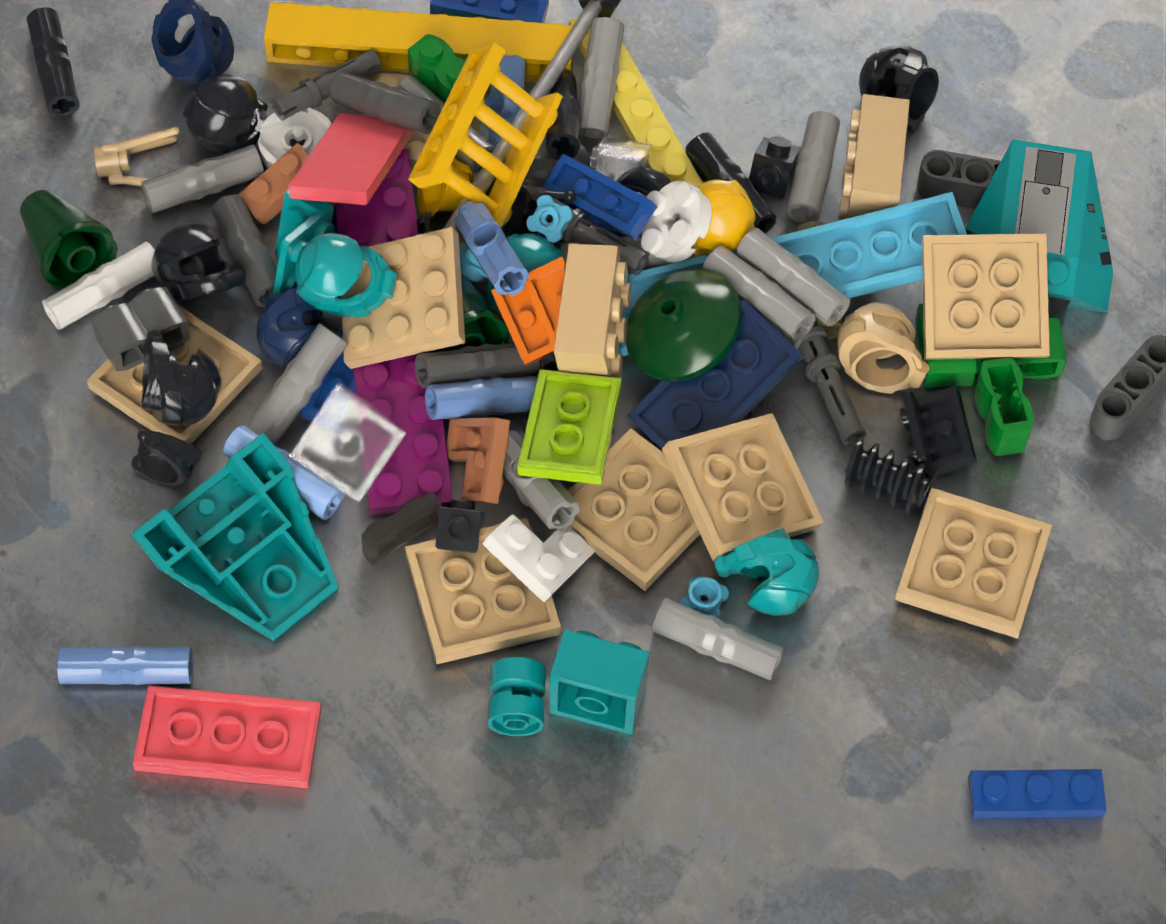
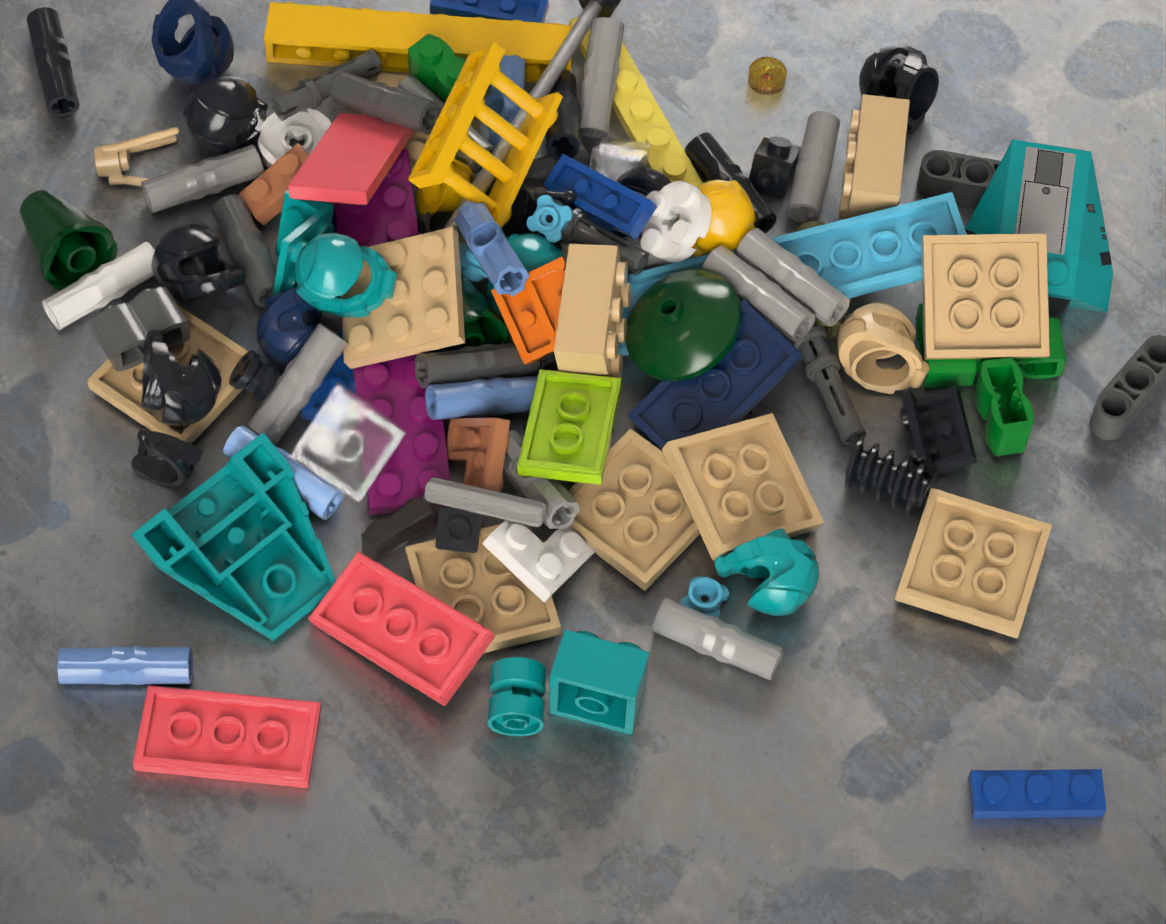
none -> black wheel [229,350,280,402]
none -> coral tile [308,551,495,707]
none -> light grey axle [425,477,547,527]
none -> clear yellow tile [748,57,787,95]

